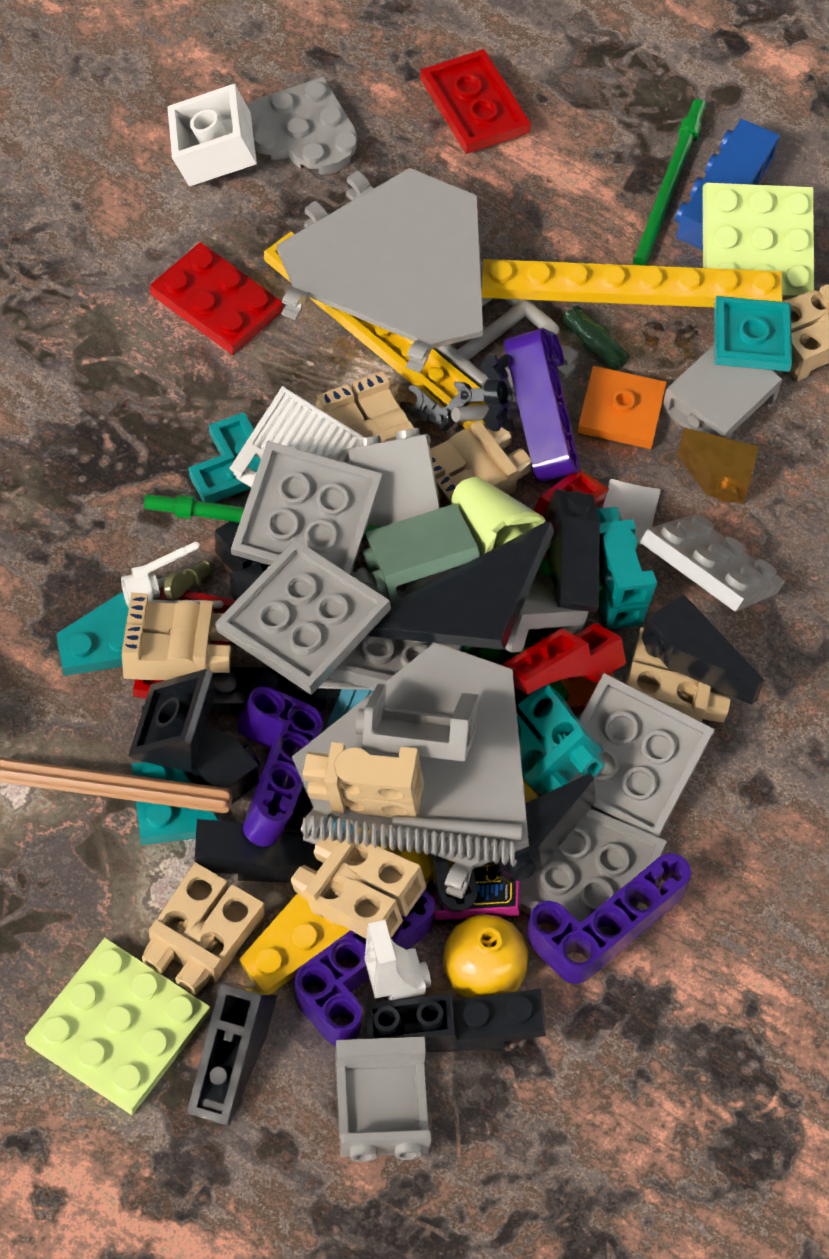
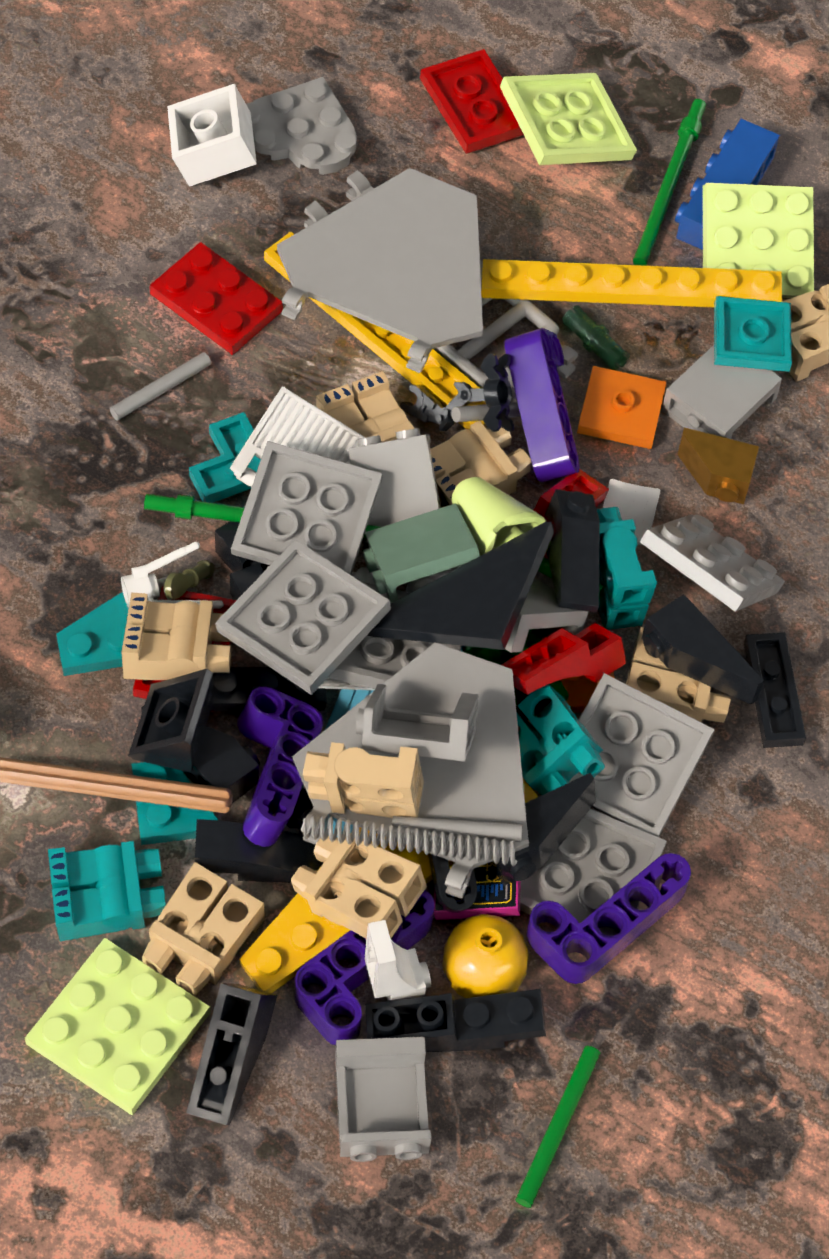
none -> teal hips [48,841,166,942]
none -> light grey bar [109,352,212,421]
none -> yellowish green plate [500,73,637,165]
none -> green bar [515,1046,601,1208]
none -> black plate [743,632,806,748]

